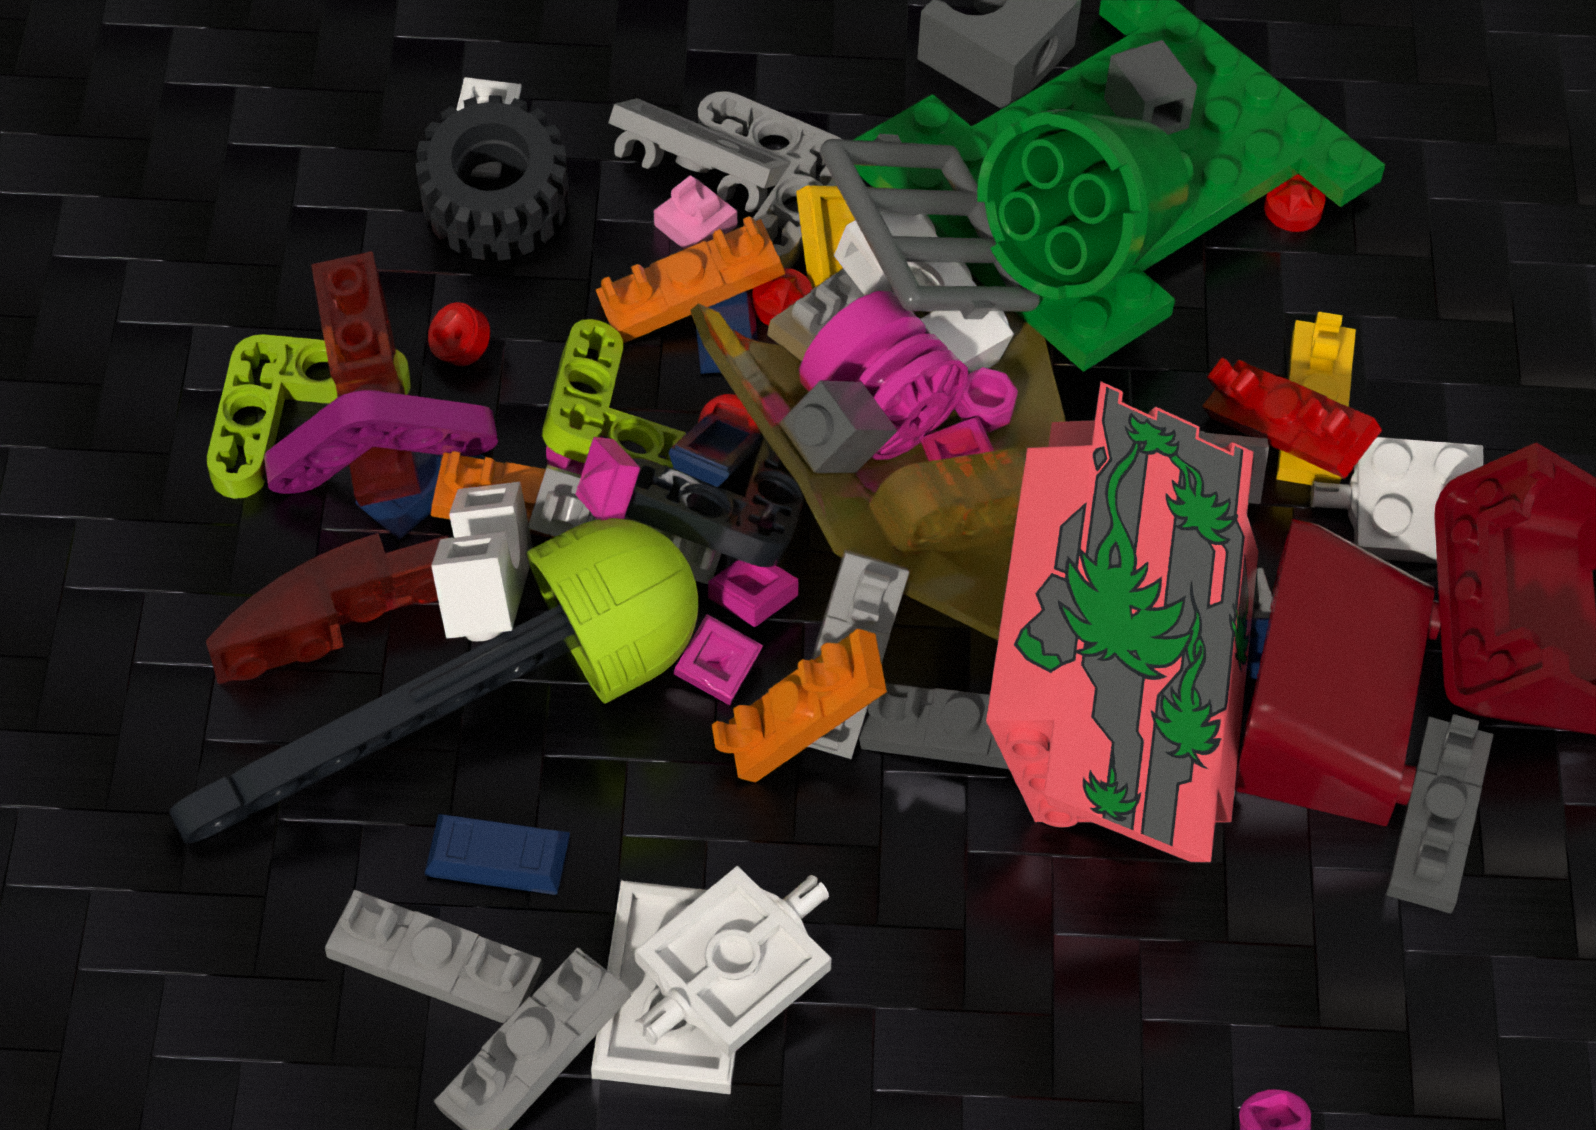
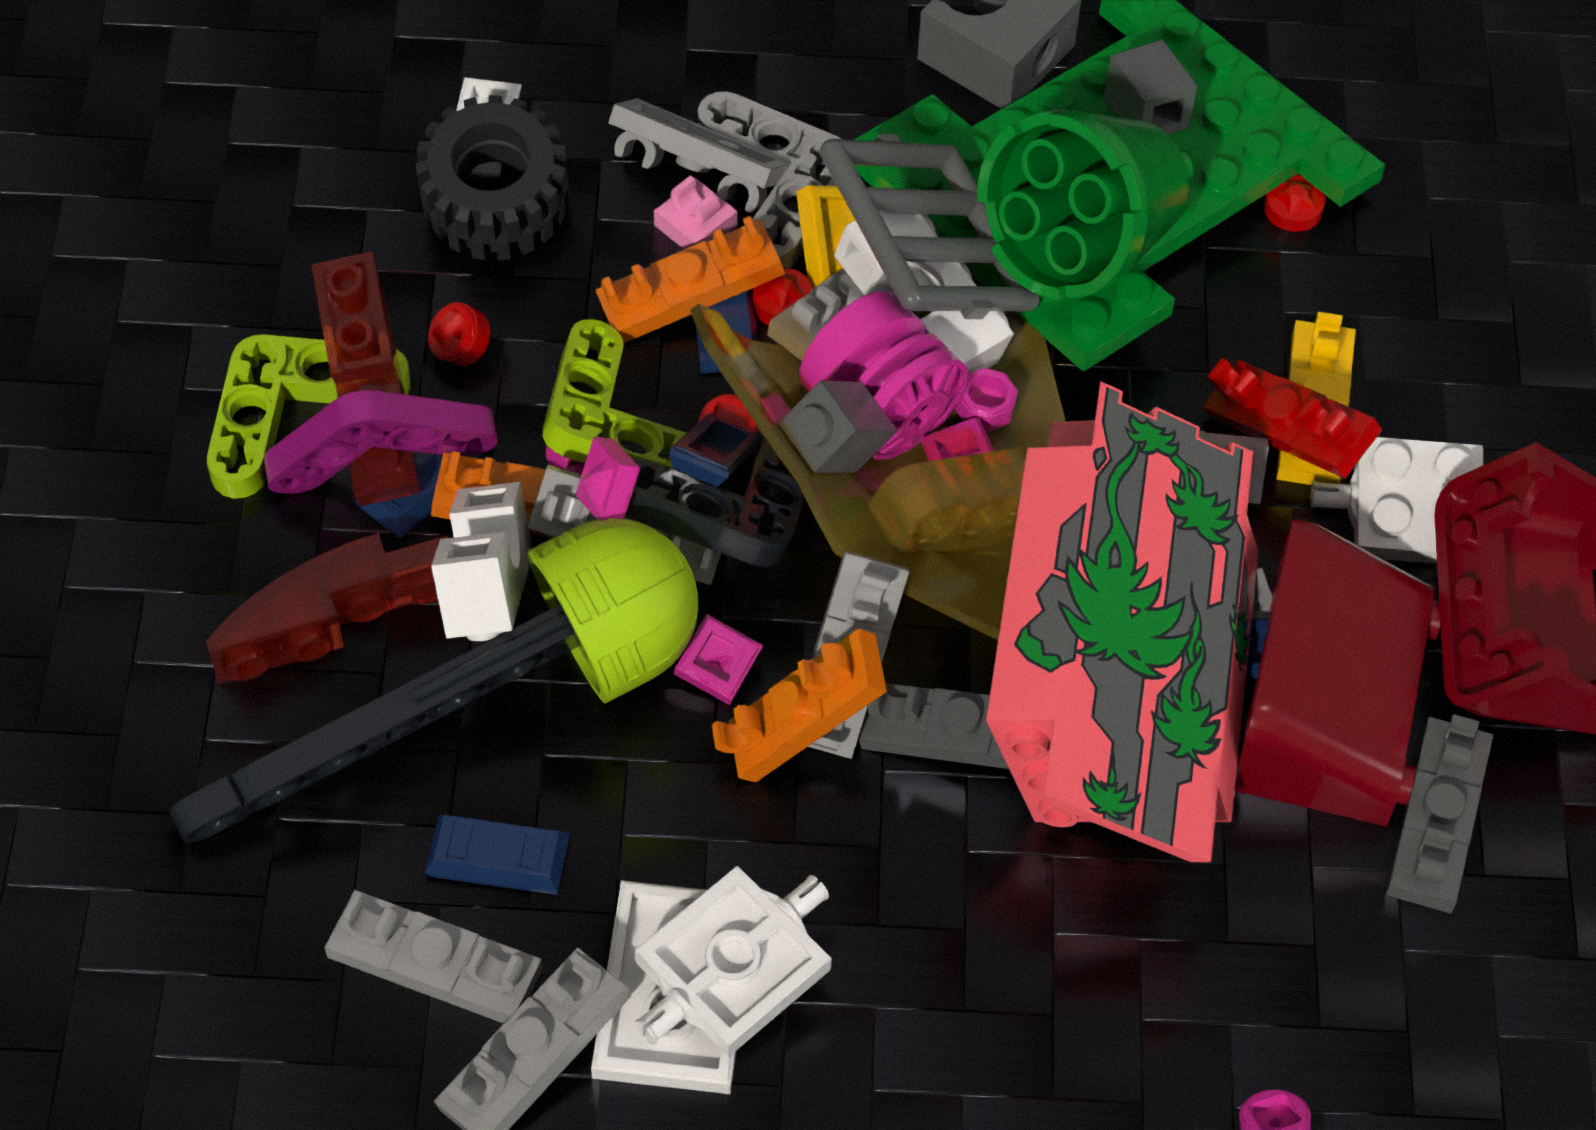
dark pink tile [708,560,798,627] -> none

